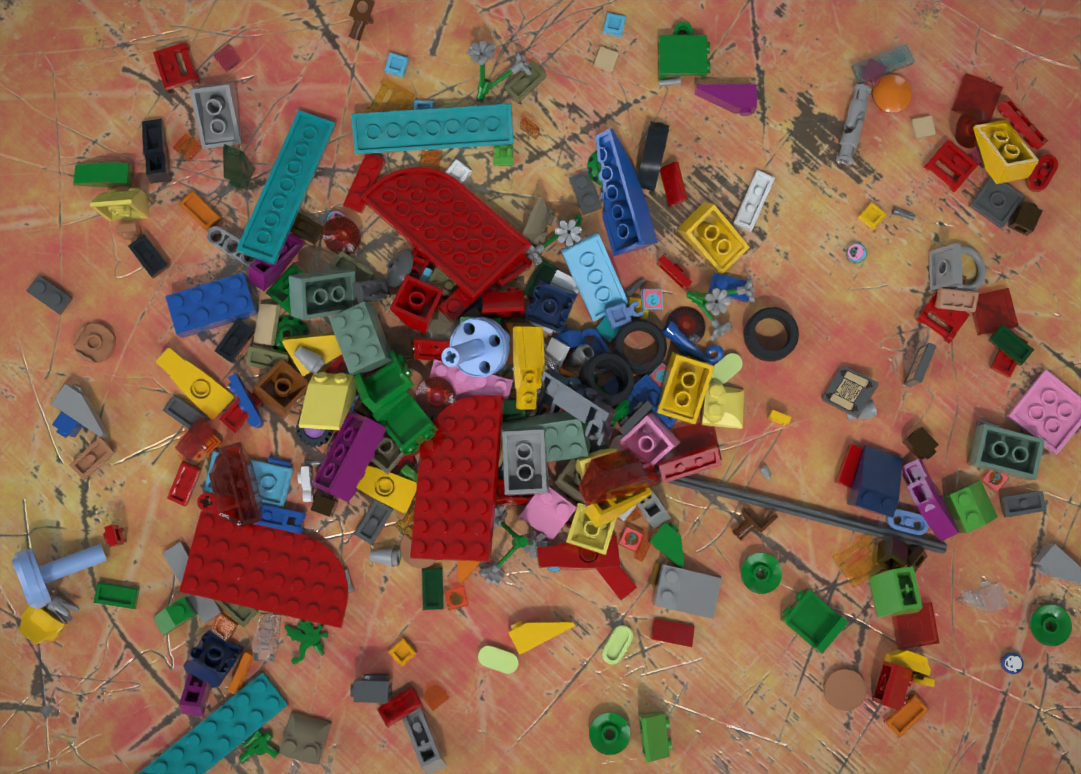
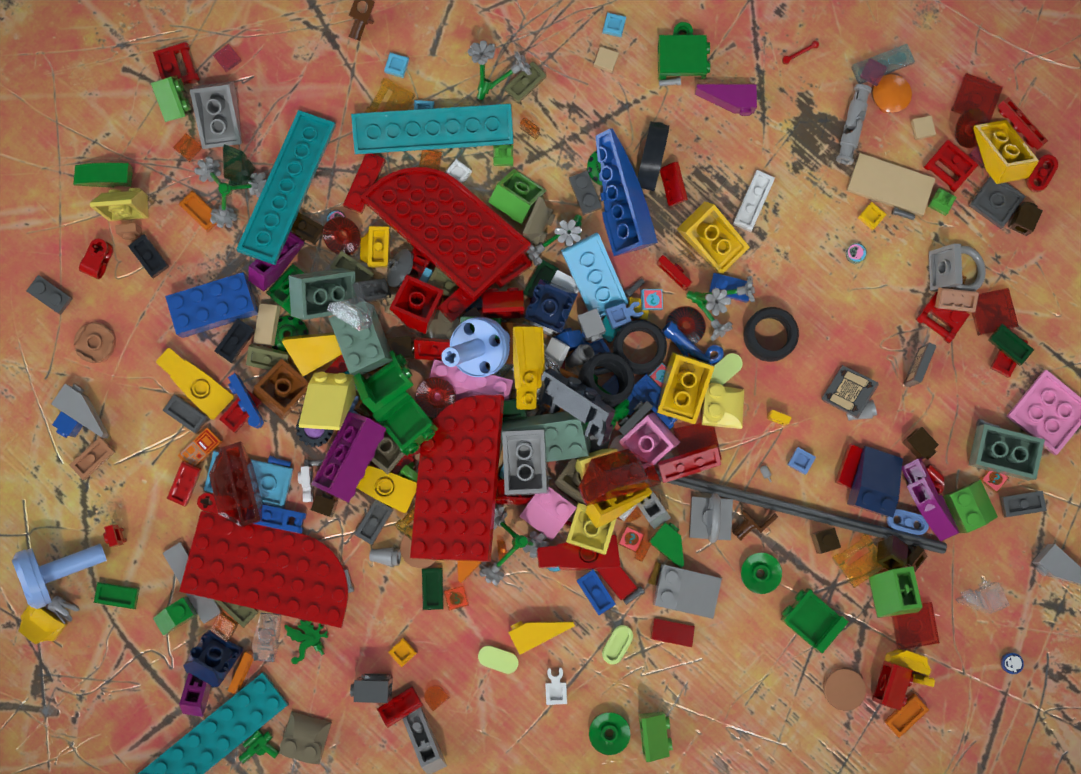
black slope [142,118,171,184] -> none
clear red slope [175,417,218,461] -> none
light grey beam [207,227,256,268] -> none
light grey cone [294,346,325,374] -> none
green dish [1030,605,1072,646] -> none
none -> red piece [79,238,113,279]
none -> bright green slope [151,75,192,122]
none -> light grey plant [194,156,267,228]
none -> clear slope [327,296,374,331]
none -> yellow slope [360,226,390,268]
none -> bright green slope [488,169,546,224]
none -> clear orange tile [497,539,507,560]
none -> white plate [545,667,567,705]
none -> blue plate [576,569,616,615]
none -> light grey brick [577,308,606,342]
none -> dark grey piece [623,586,645,605]
none -> light grey tile [689,493,733,543]
none -> red hinge [782,41,819,65]
none -> medium blue plate [787,447,816,475]
none -> dark brown brick [810,528,841,554]
none -> tan tile [846,153,936,217]
none -> red arm [926,464,944,494]
none -> bright green tile [928,188,957,216]

